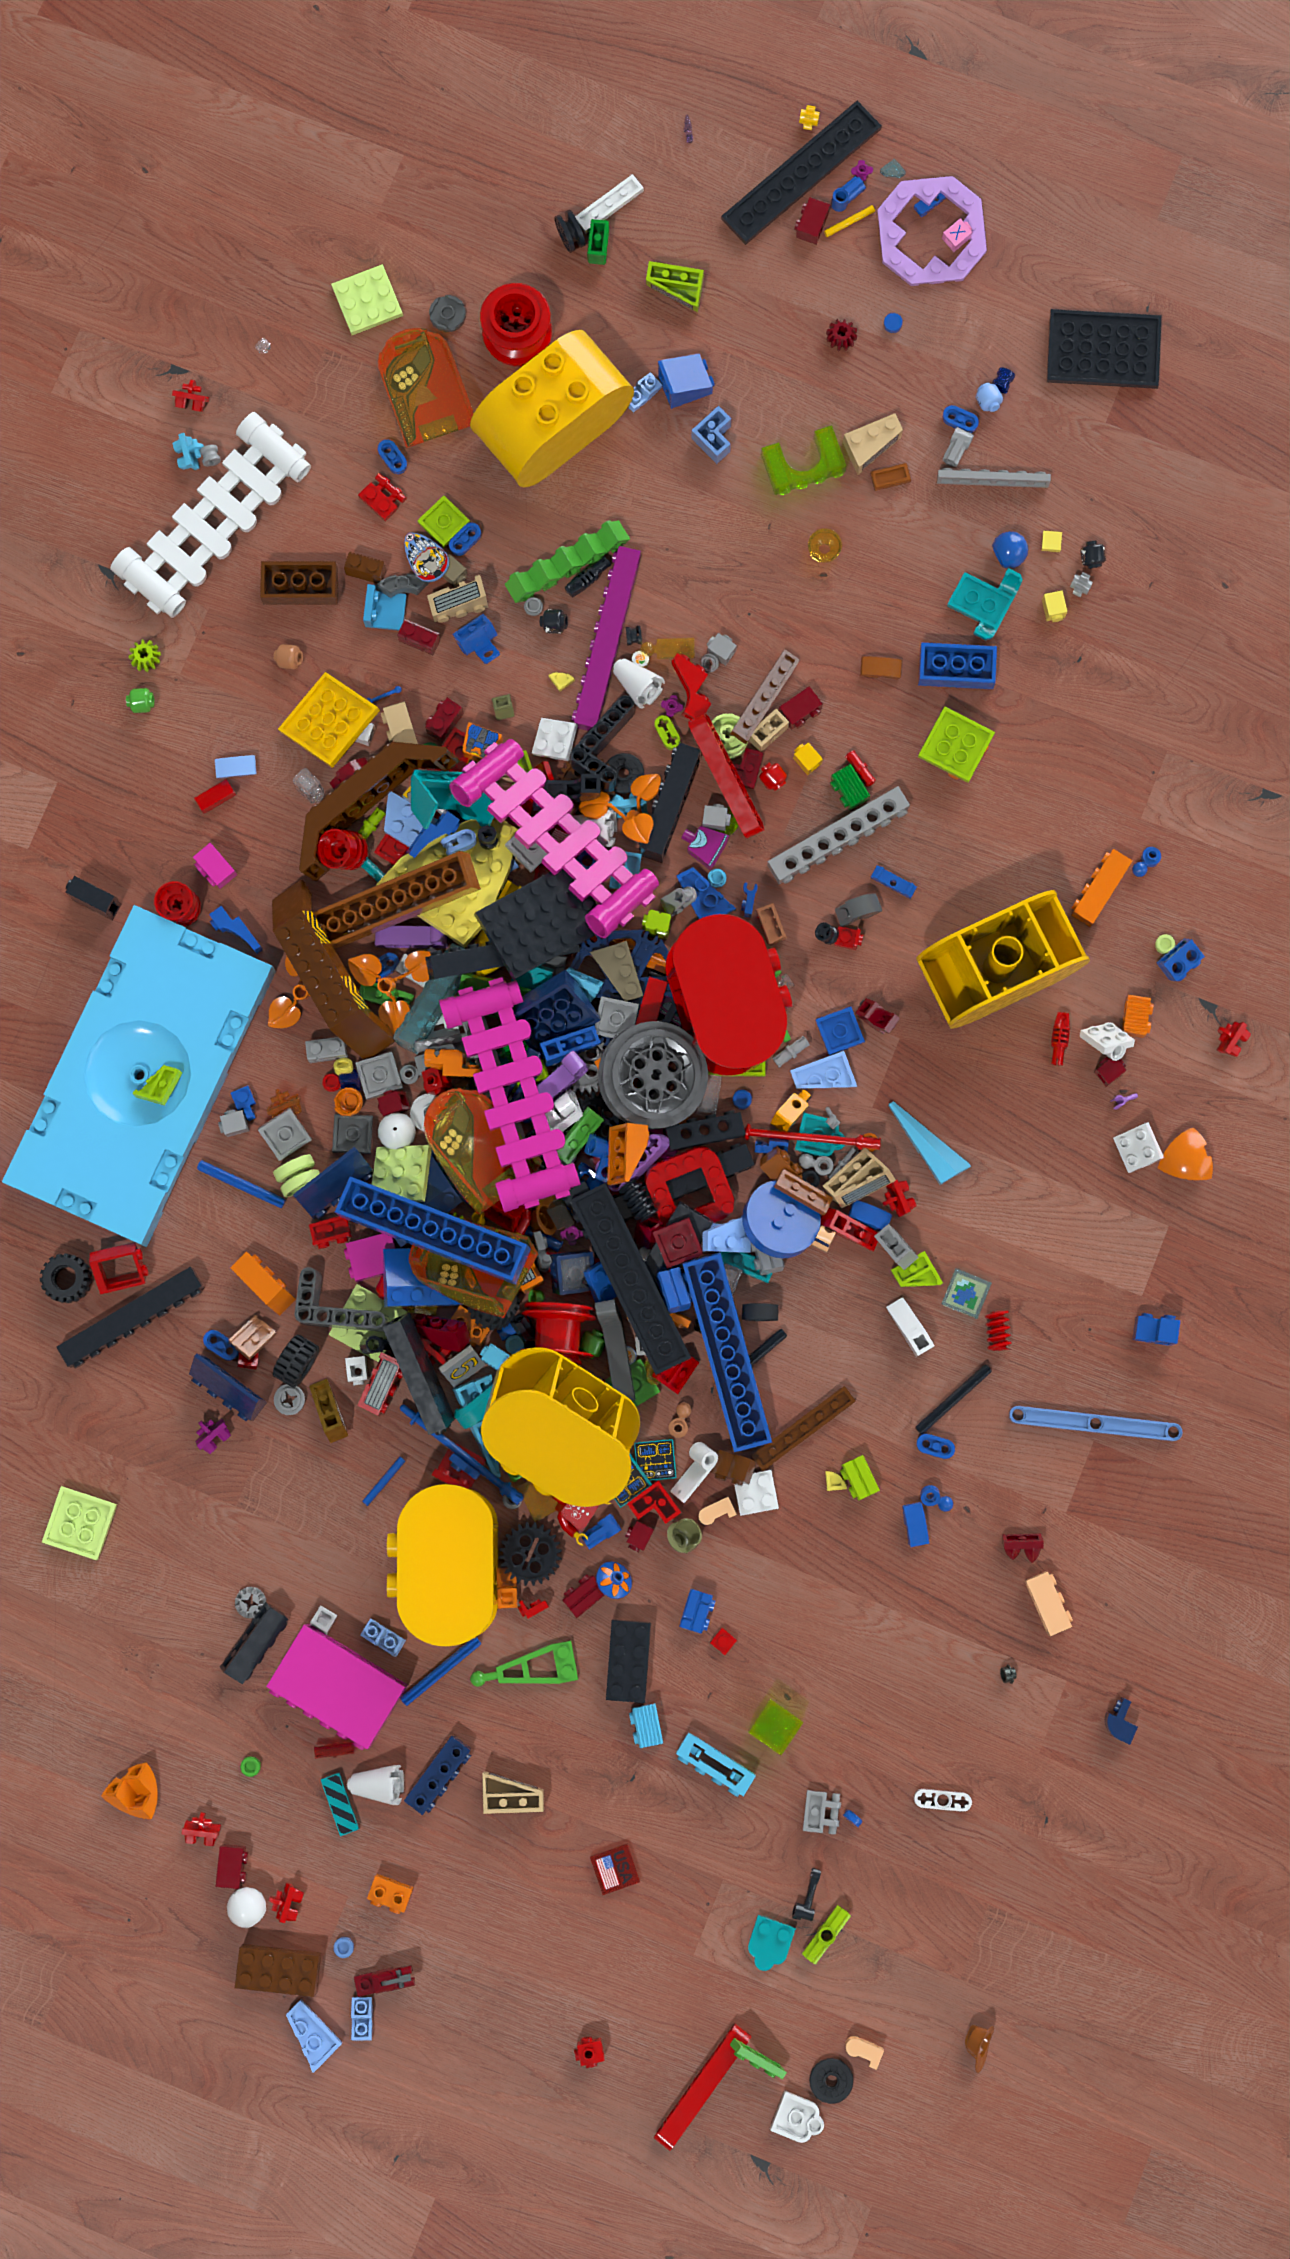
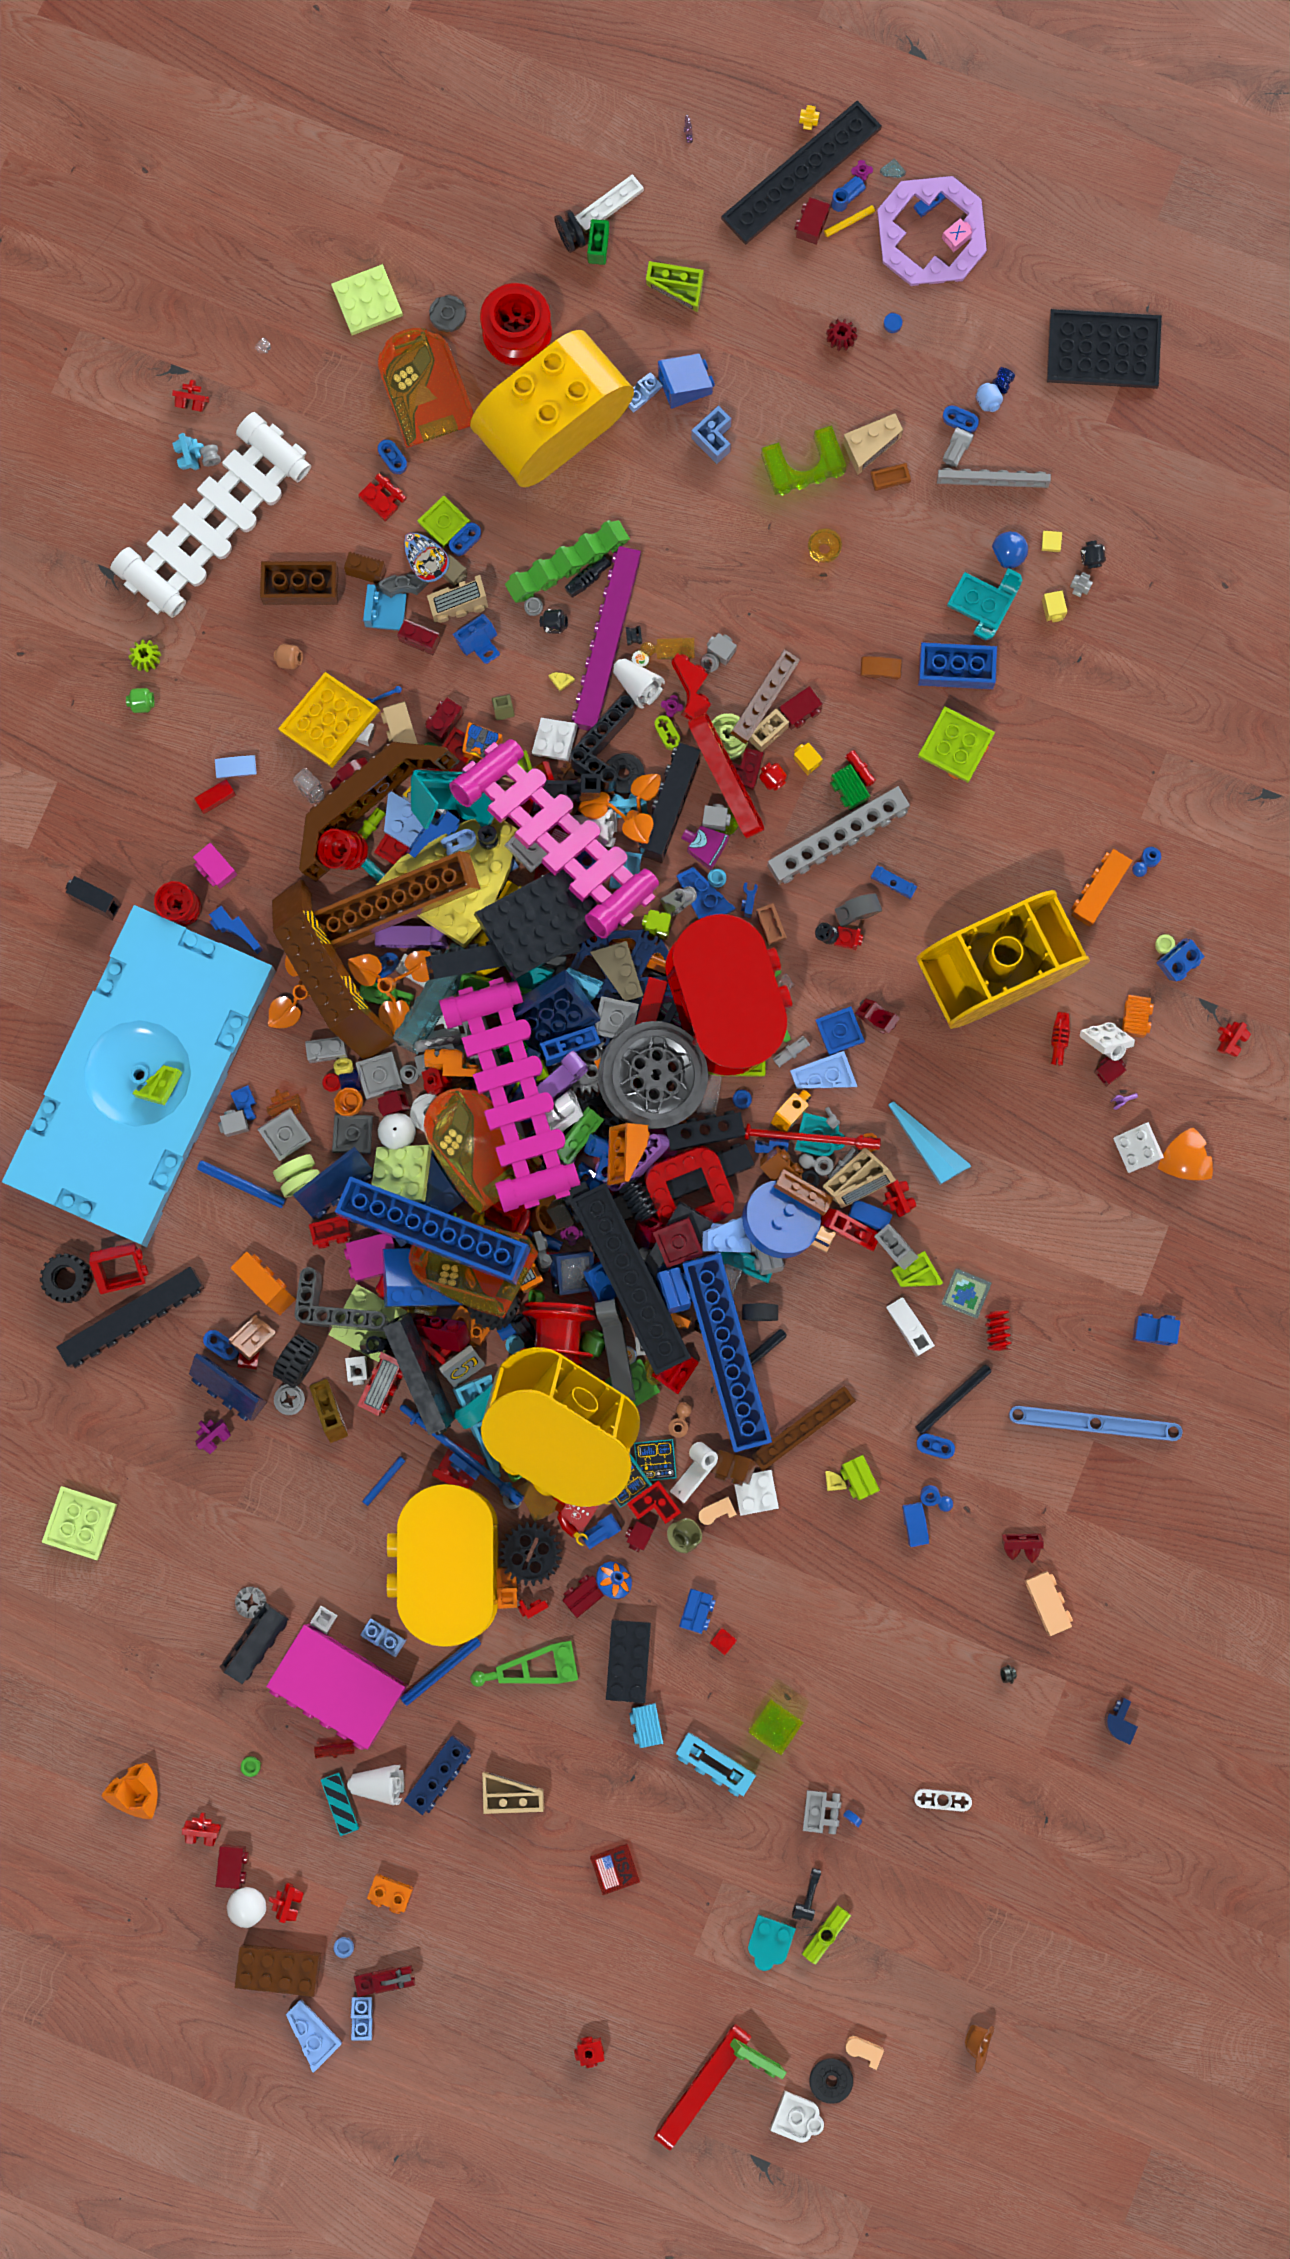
medium azure brick [480,1344,510,1370] -> none

